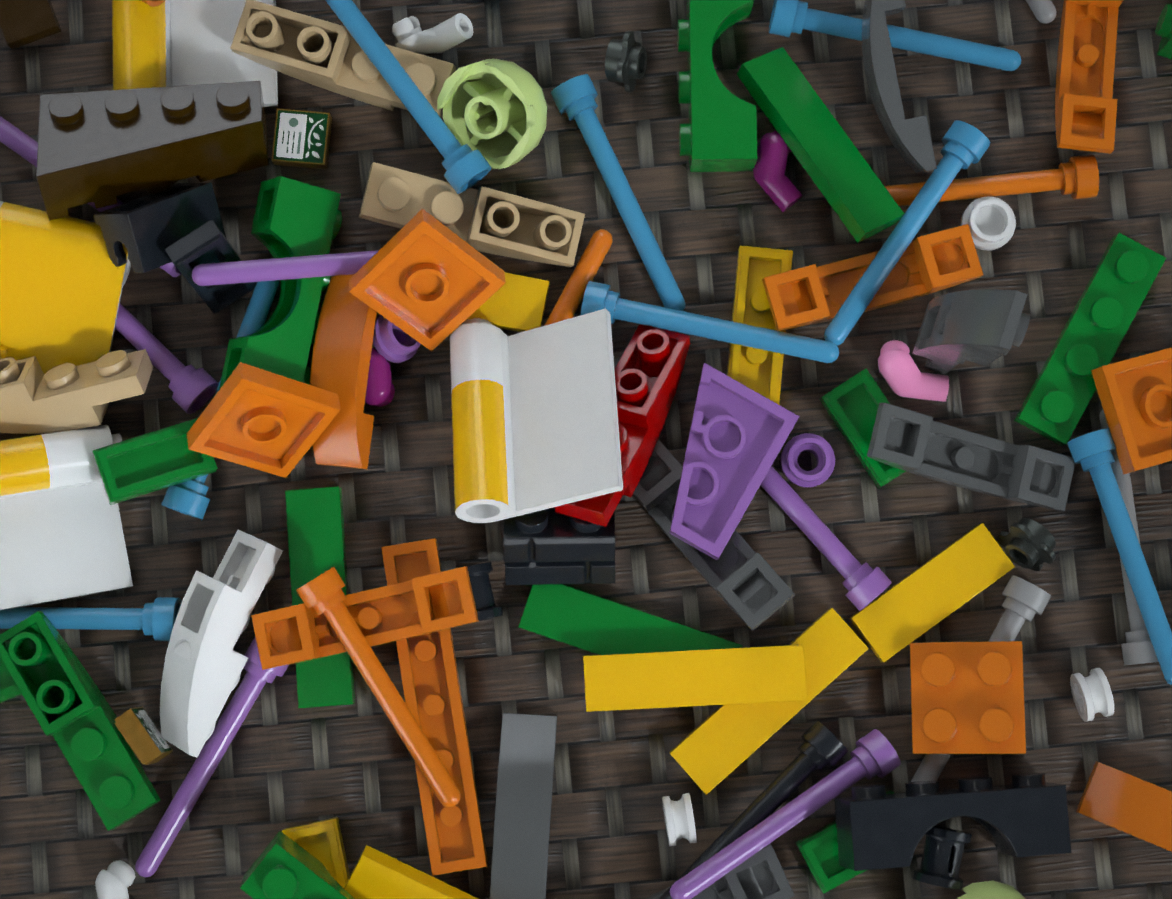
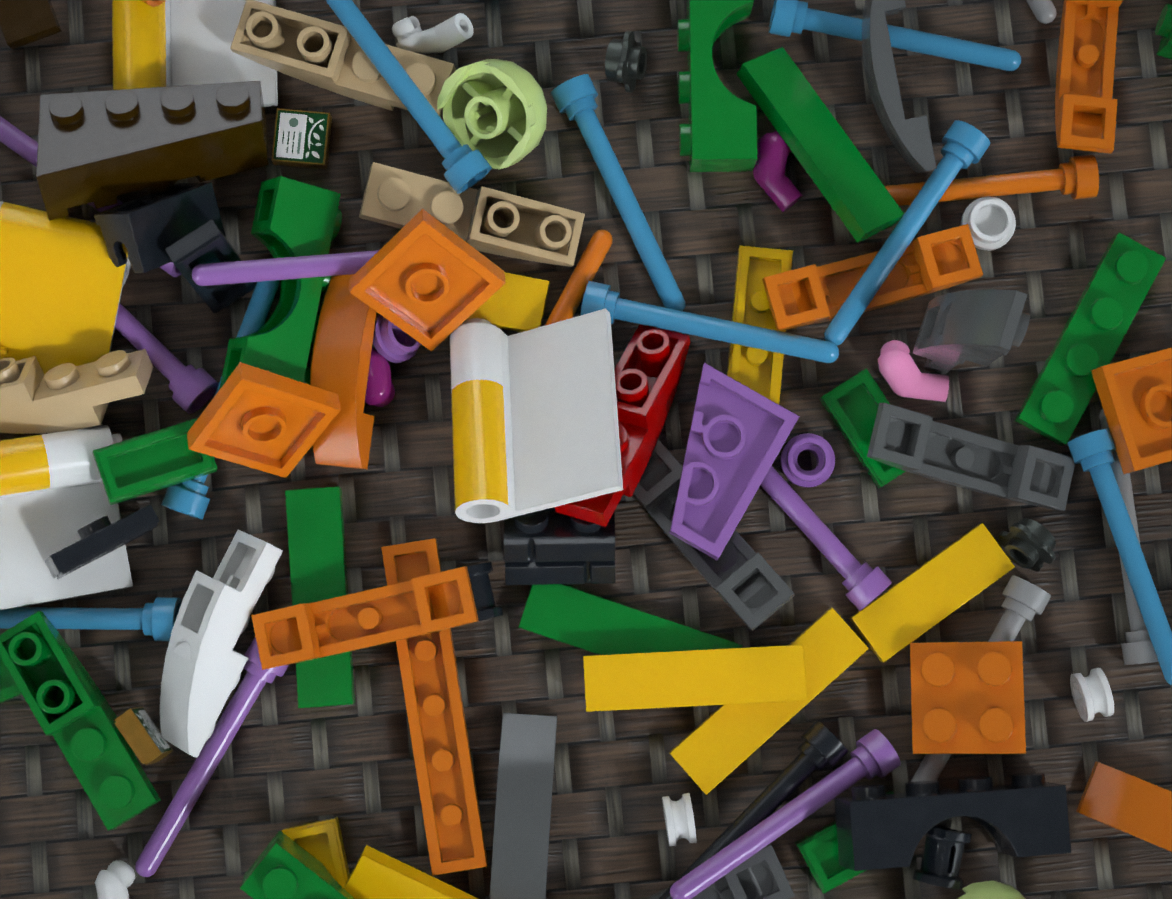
orange piece [296,567,461,807] -> none
none -> black plate [45,504,159,579]

